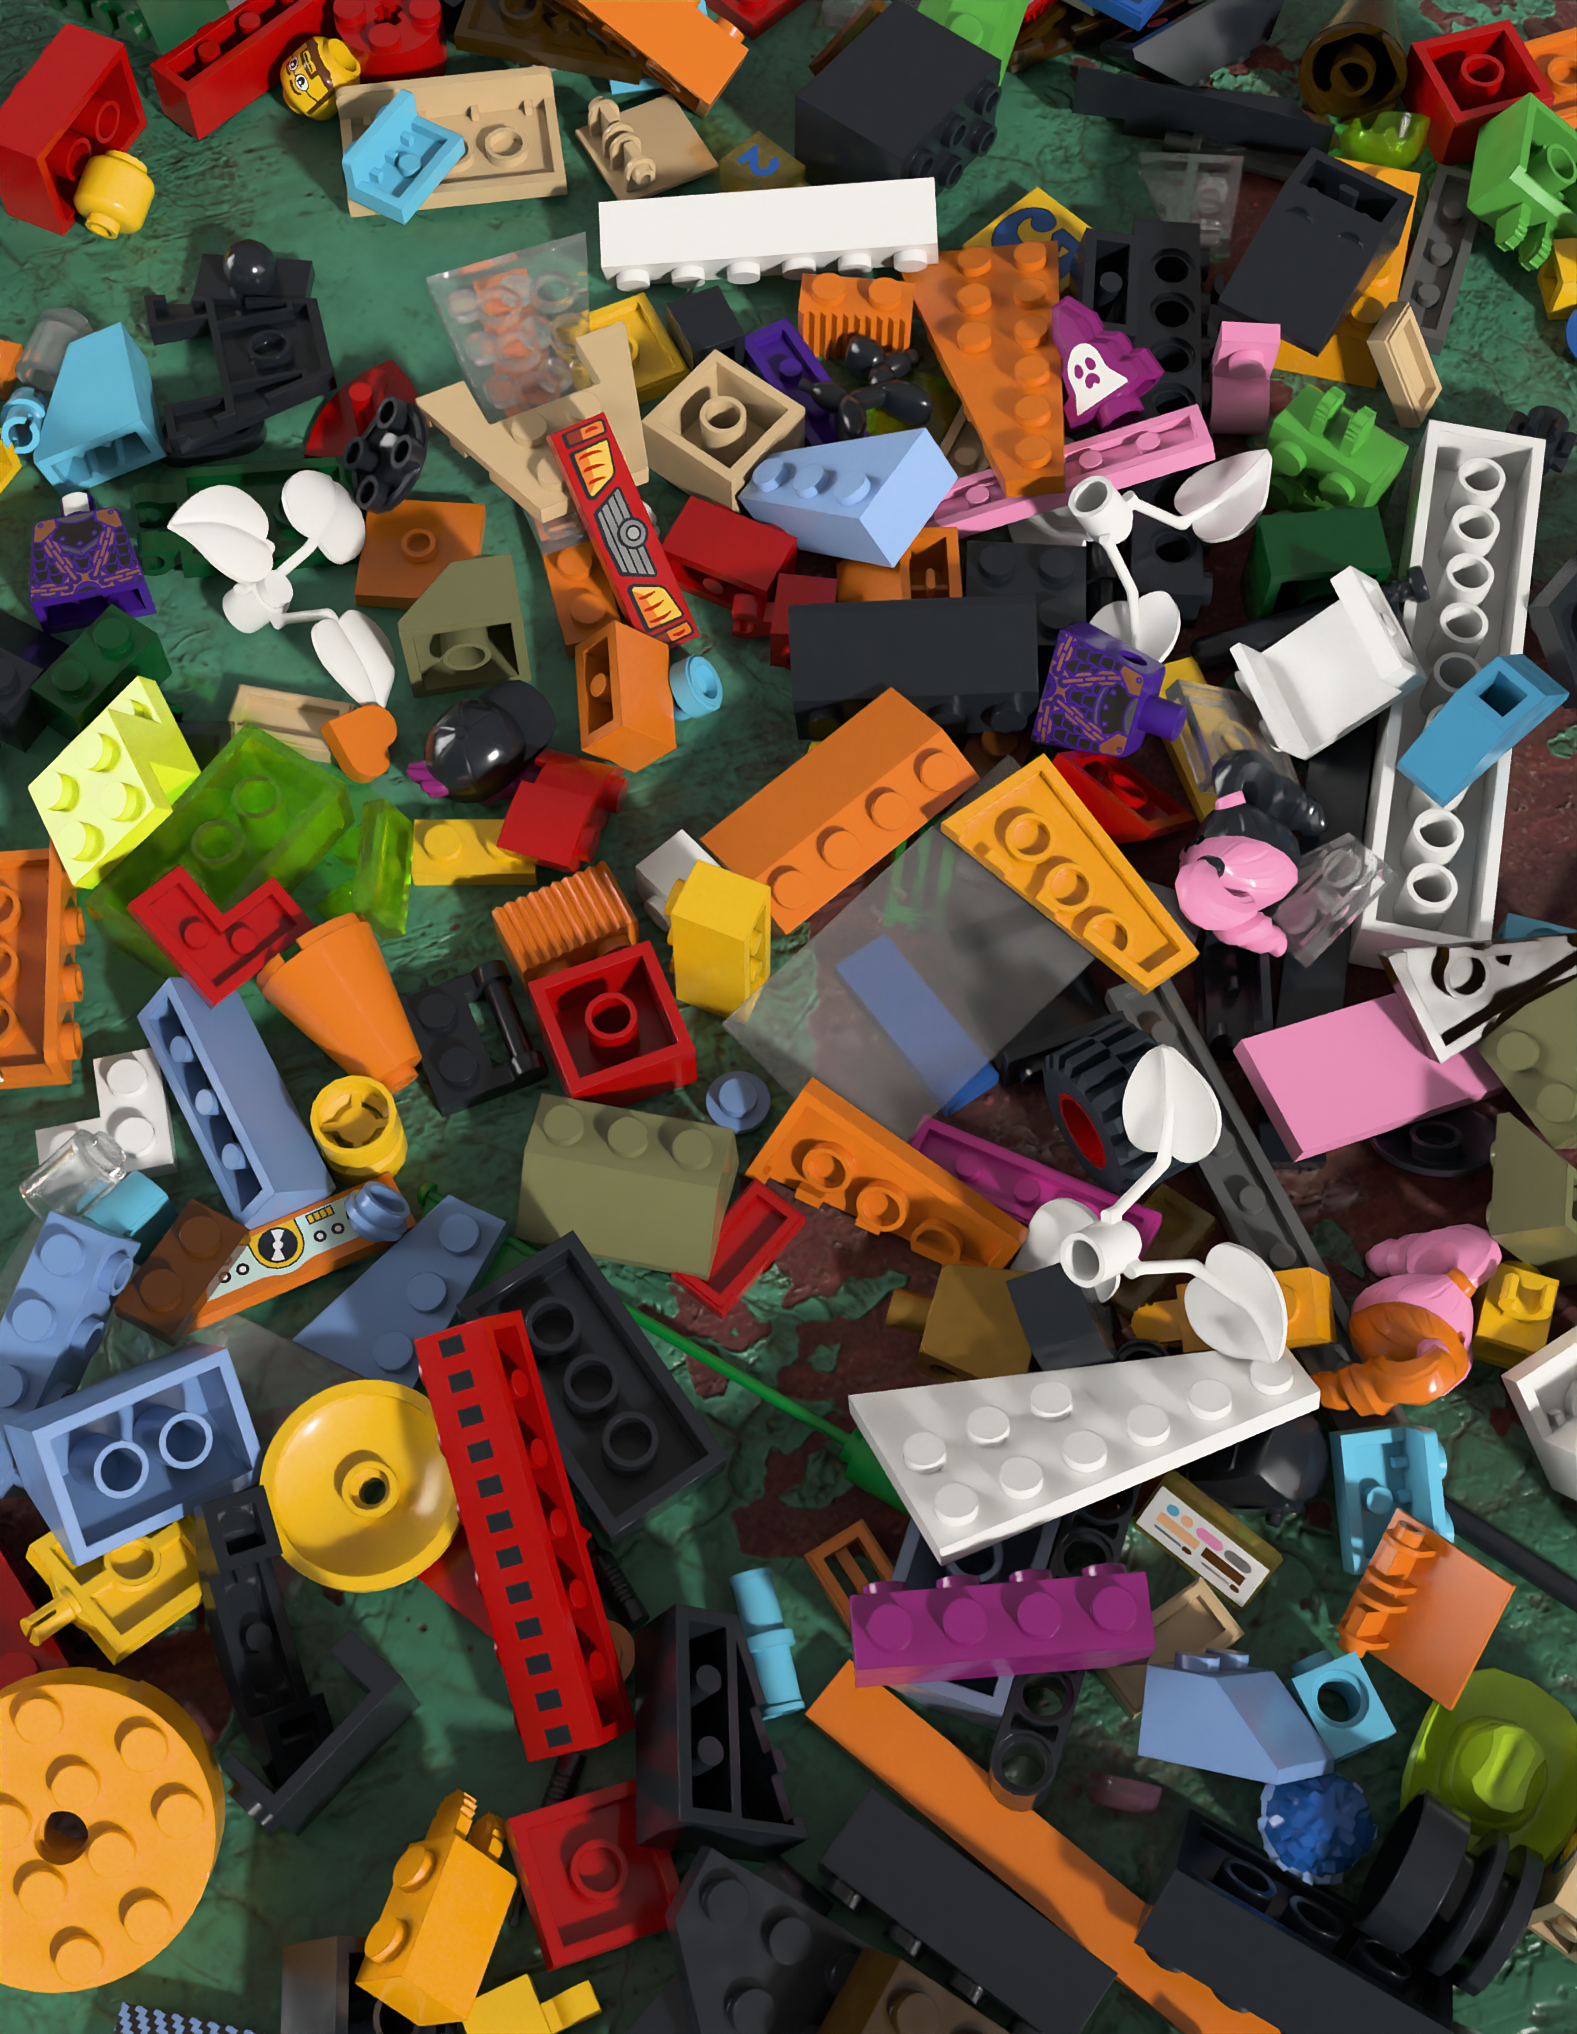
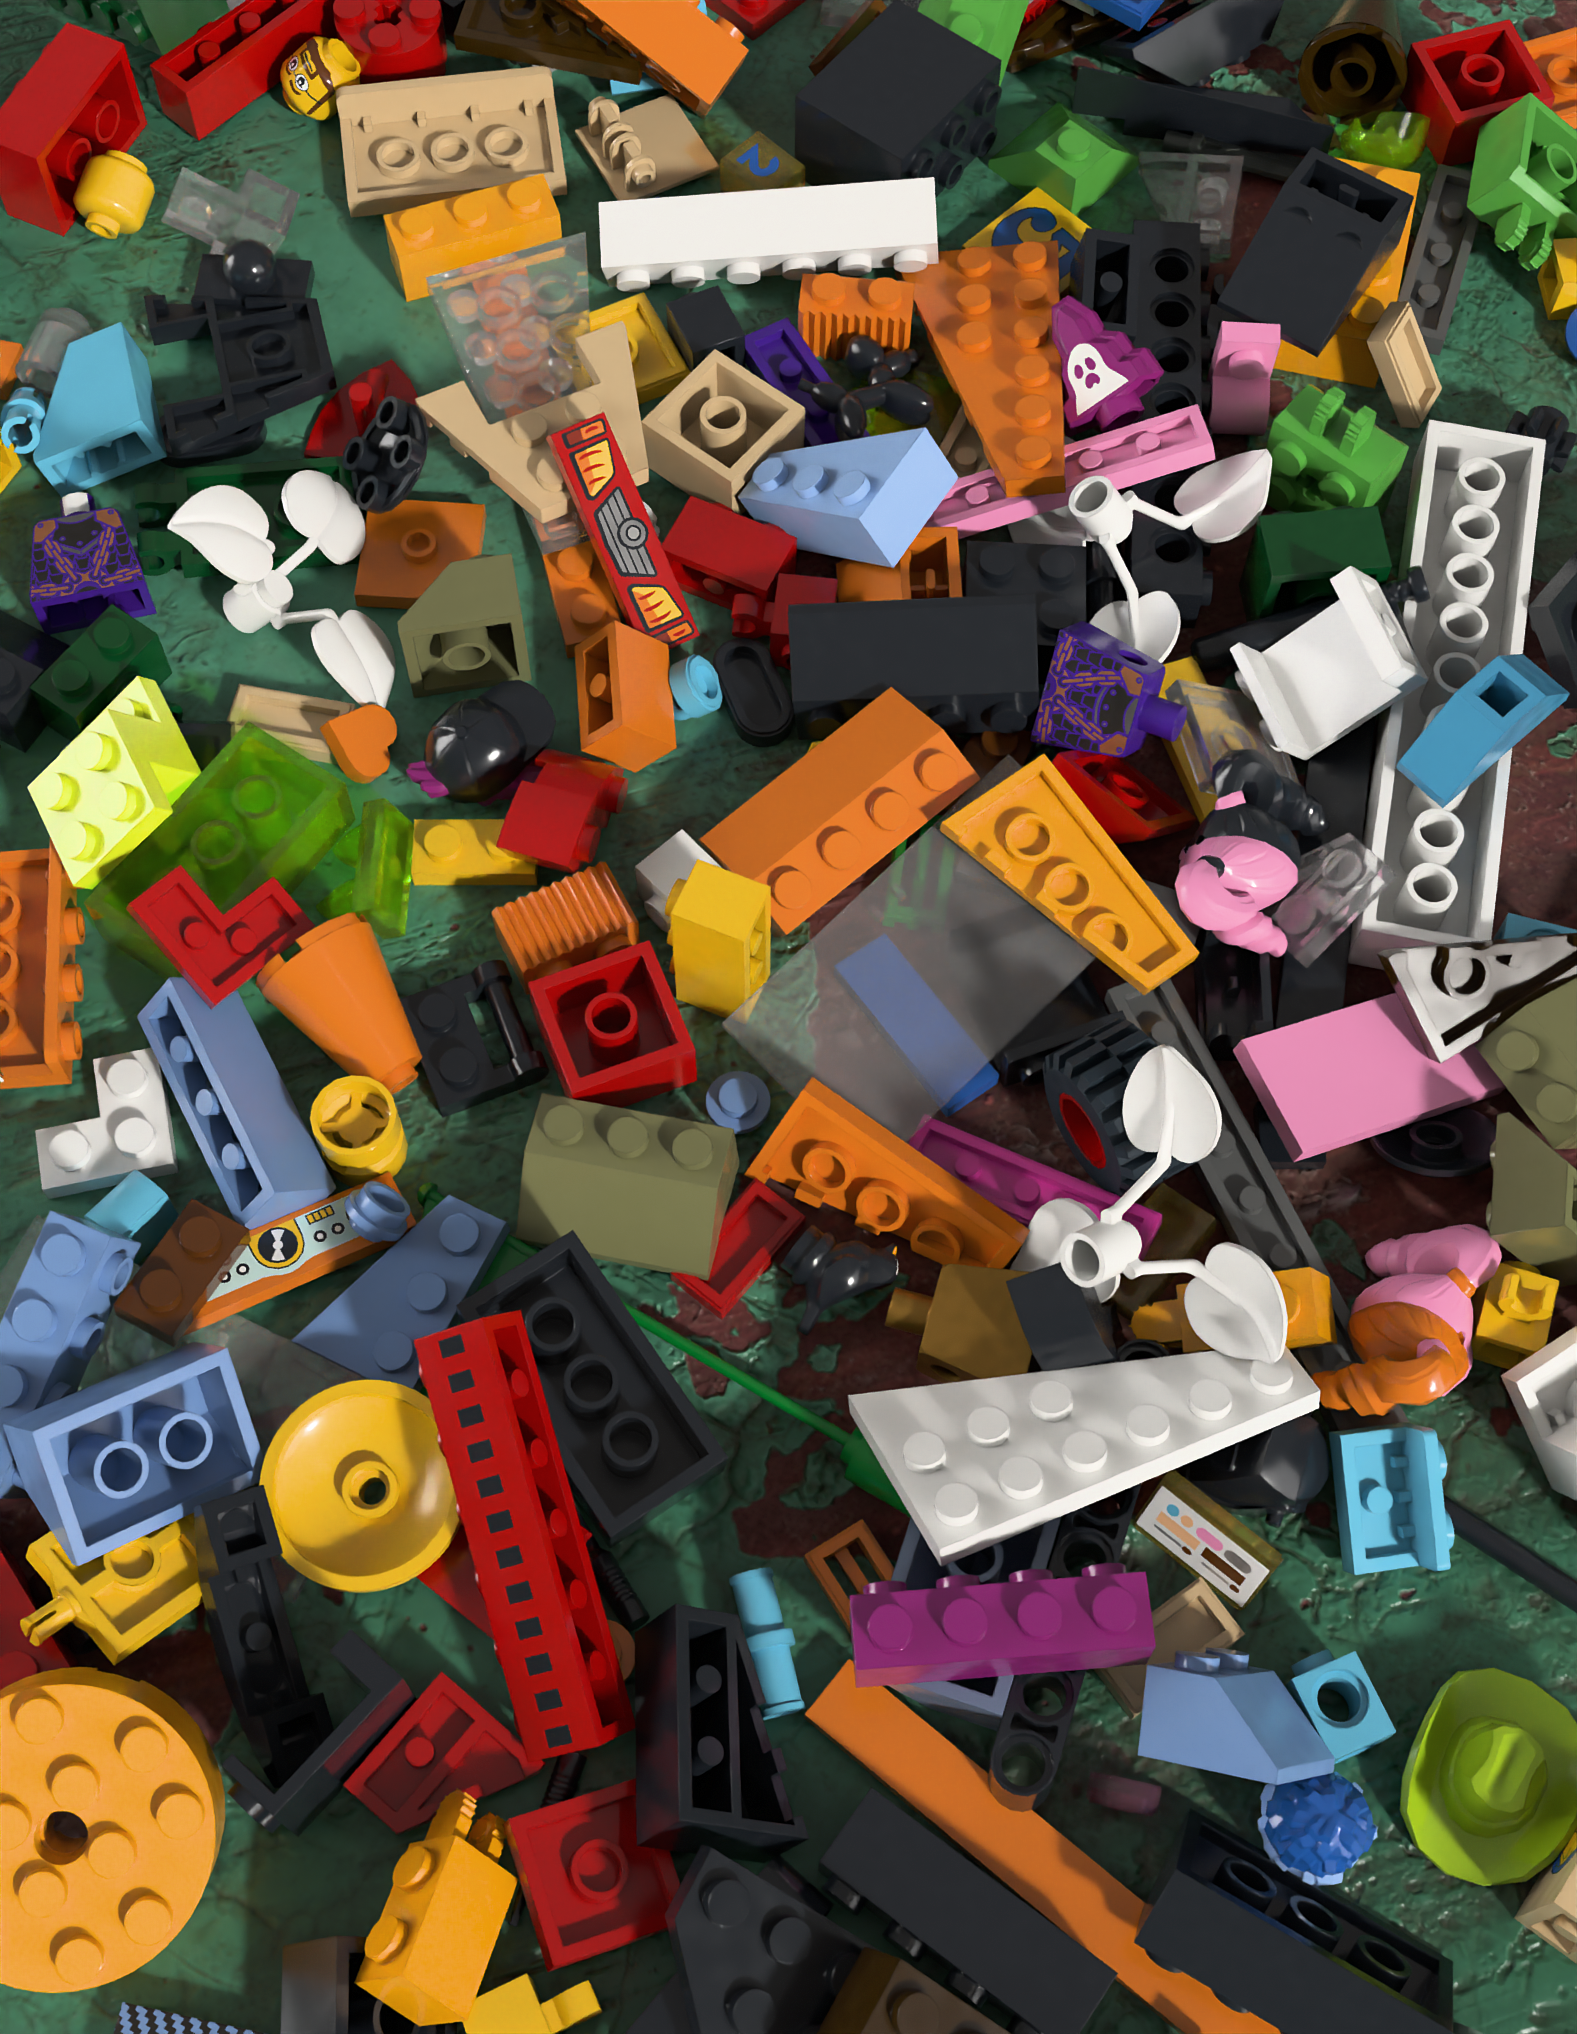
clear brick [19,1129,126,1222] -> none
medium azure bracket [342,89,465,225] -> none
orange hinge [1336,1508,1516,1710] -> none
black wheel [1353,1788,1544,1997] -> none
none -> clear brick [161,166,300,255]
none -> red wing [343,1671,545,1836]
none -> light orange brick [383,173,564,302]
none -> black tile [713,638,794,747]
none -> black animal [781,1225,899,1336]
none -> bright green slope [988,101,1140,217]

